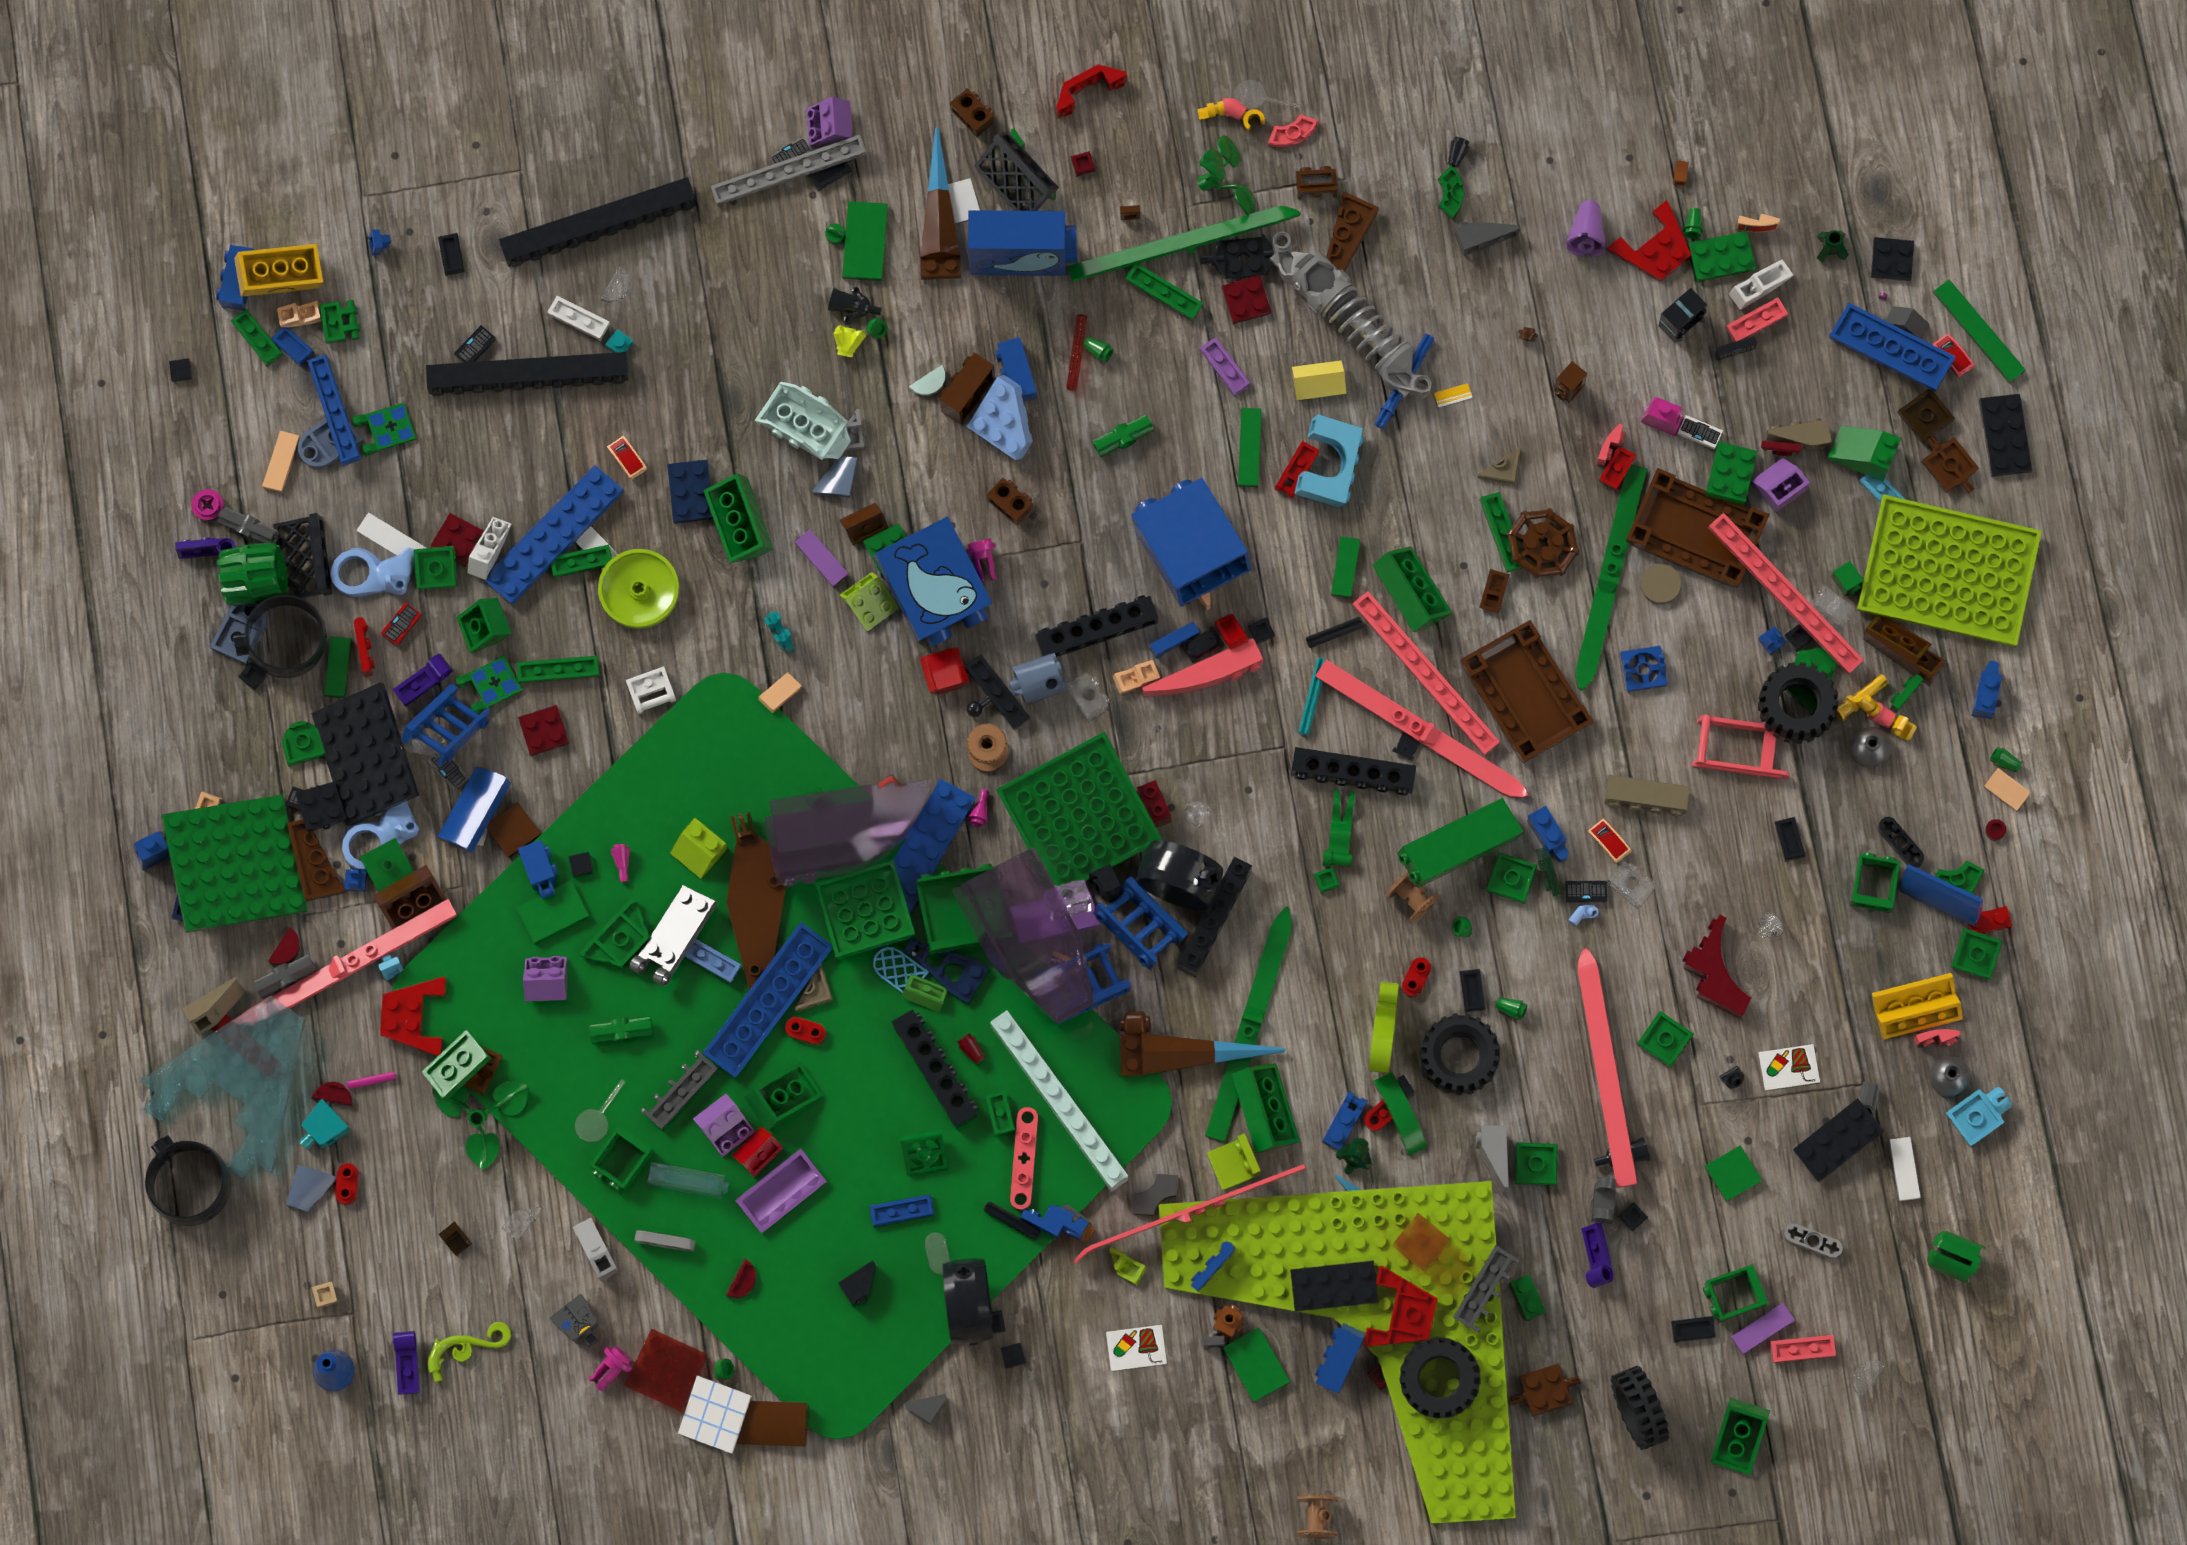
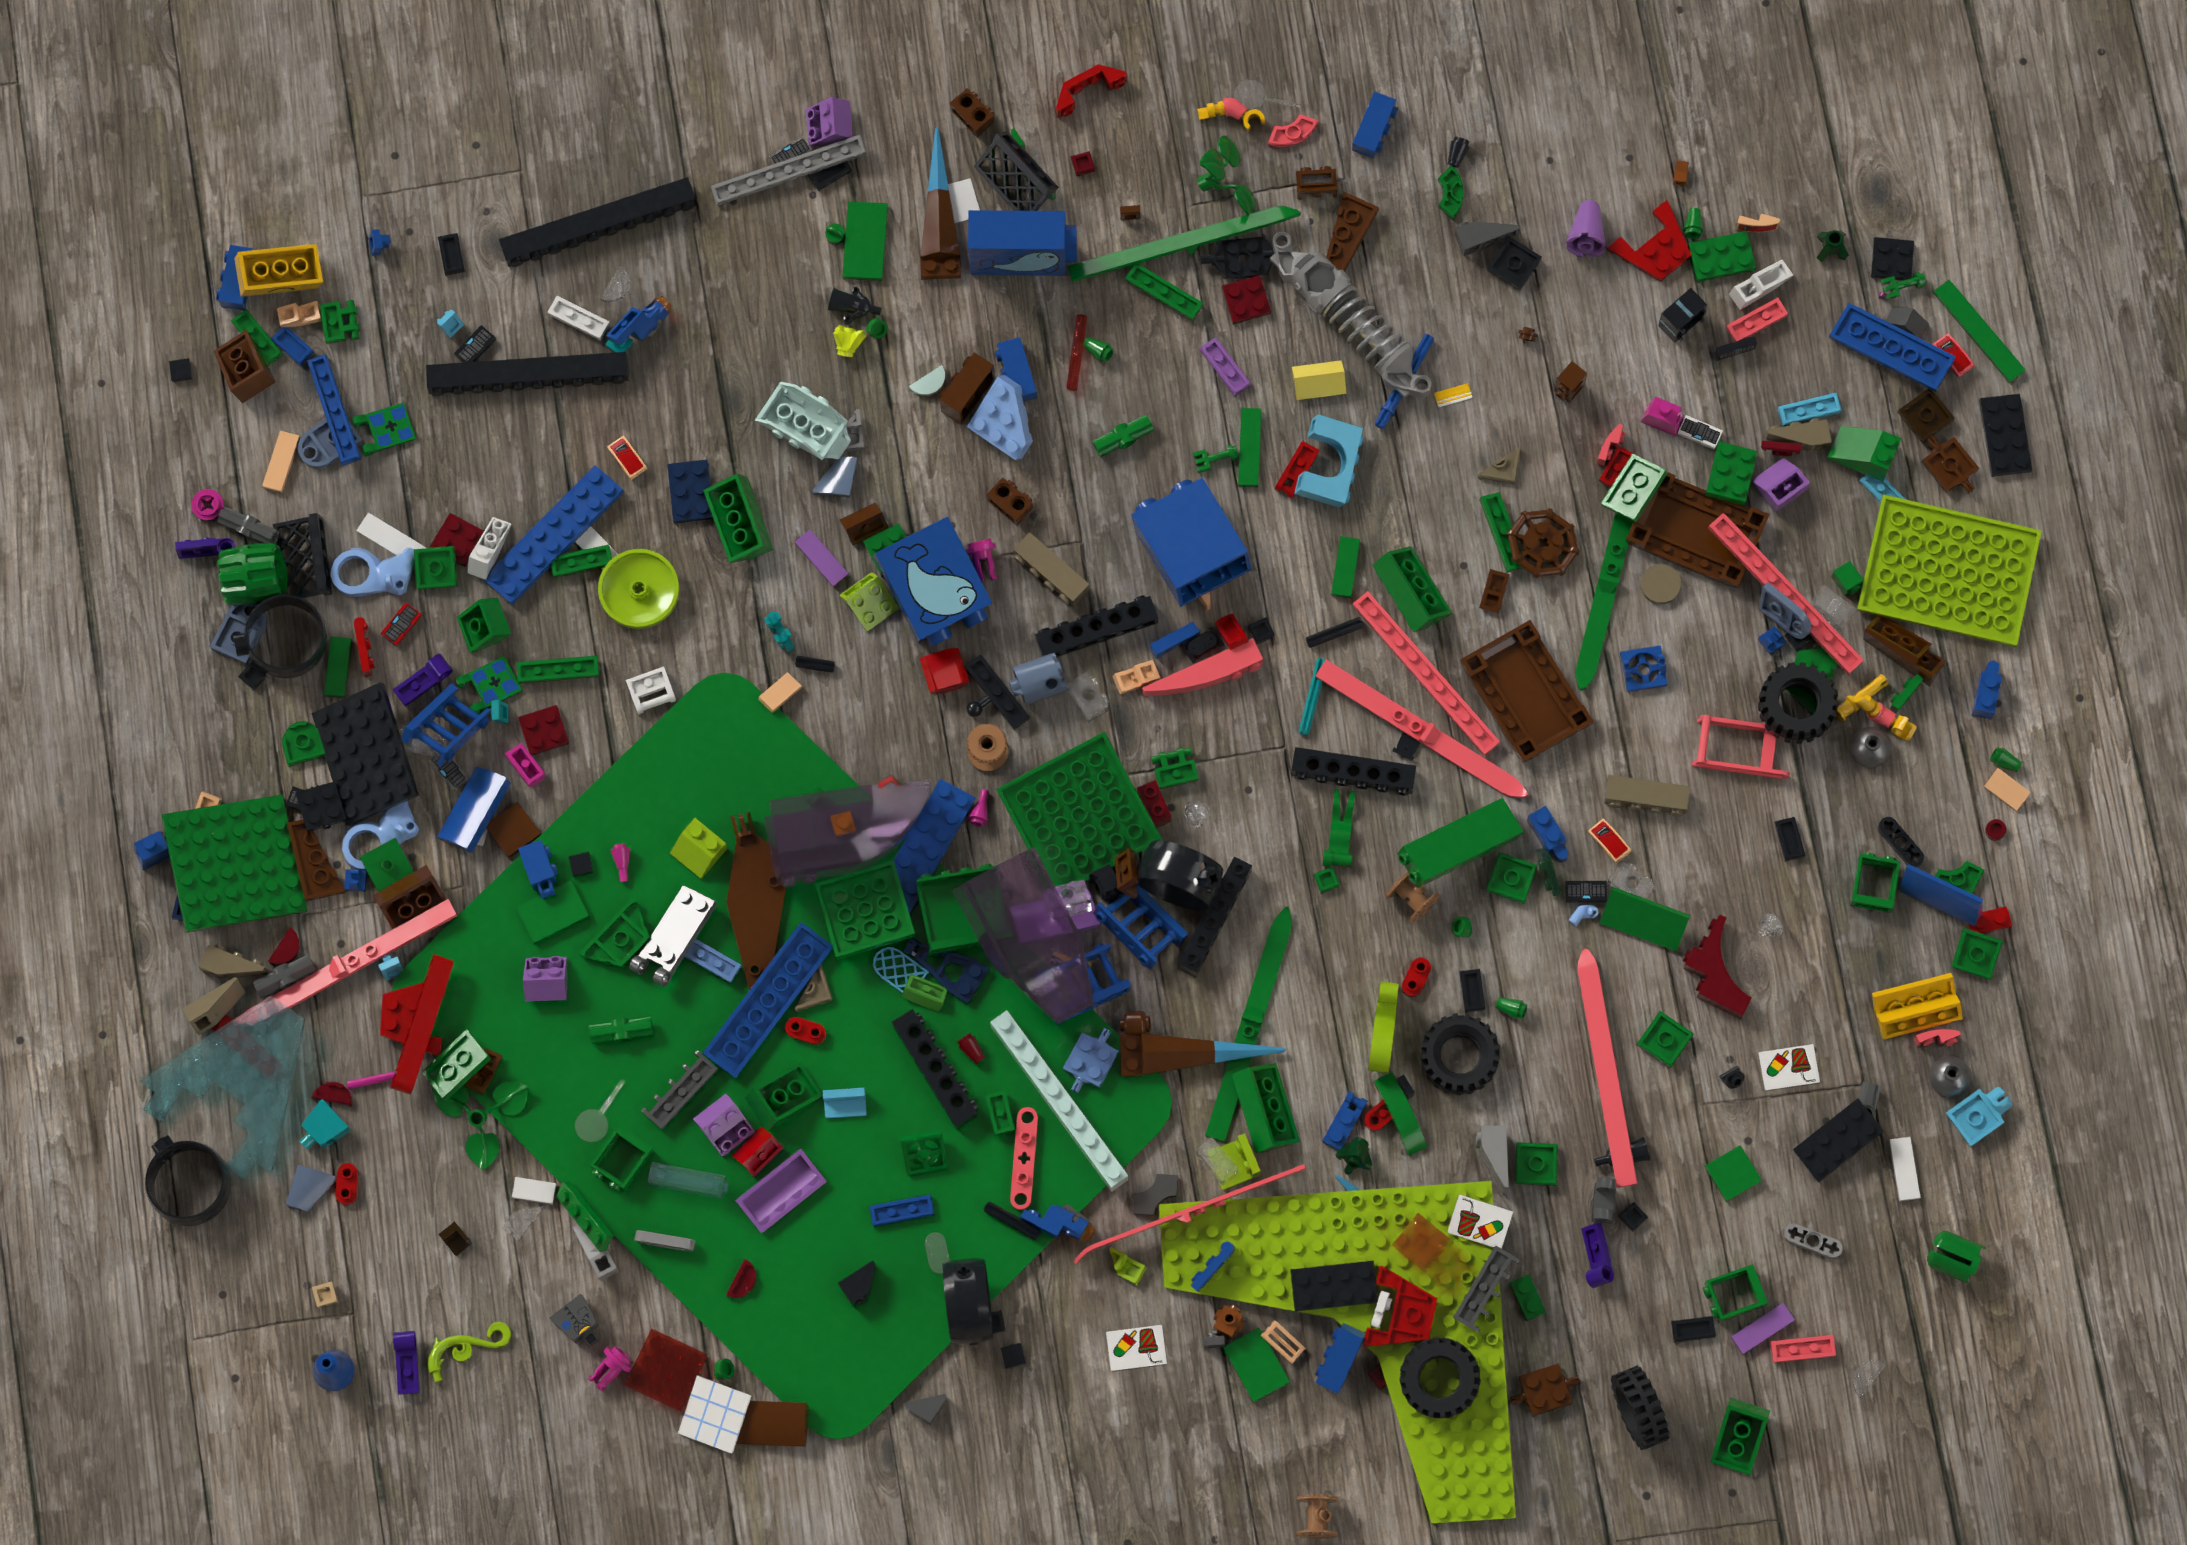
none -> dark tan slope [198,944,268,979]
none -> reddish brown slope [213,330,275,403]
none -> red beam [390,954,454,1095]
none -> medium azure tile [437,309,465,338]
none -> teal plate [490,700,509,725]
none -> dark pink brick [505,743,545,788]
none -> white tile [512,1177,557,1205]
none -> green plate [556,1180,613,1252]
none -> blue plate [606,296,672,345]
none -> black axle [795,656,835,673]
none -> medium azure panel [823,1088,867,1119]
none -> dark orange plate [830,811,856,837]
none -> dark tan brick [1013,532,1090,607]
none -> medium blue plate [1063,1028,1119,1093]
none -> reddish brown panel [1115,848,1138,899]
none -> green plate [1151,747,1199,790]
none -> green hinge [1193,445,1239,473]
none -> clear brick [1196,1137,1238,1186]
none -> light nougat tile [1261,1320,1306,1364]
none -> blue brick [1352,91,1398,158]
none -> white plate [1371,1291,1393,1328]
none -> white sticker [1447,1194,1513,1249]
none -> black plate [1487,236,1542,291]
none -> green tile [1600,887,1690,952]
none -> plate [1601,454,1668,523]
none -> sand blue tile [1758,582,1812,639]
none -> medium azure tile [1778,393,1842,427]
none -> green hinge [1880,272,1926,300]

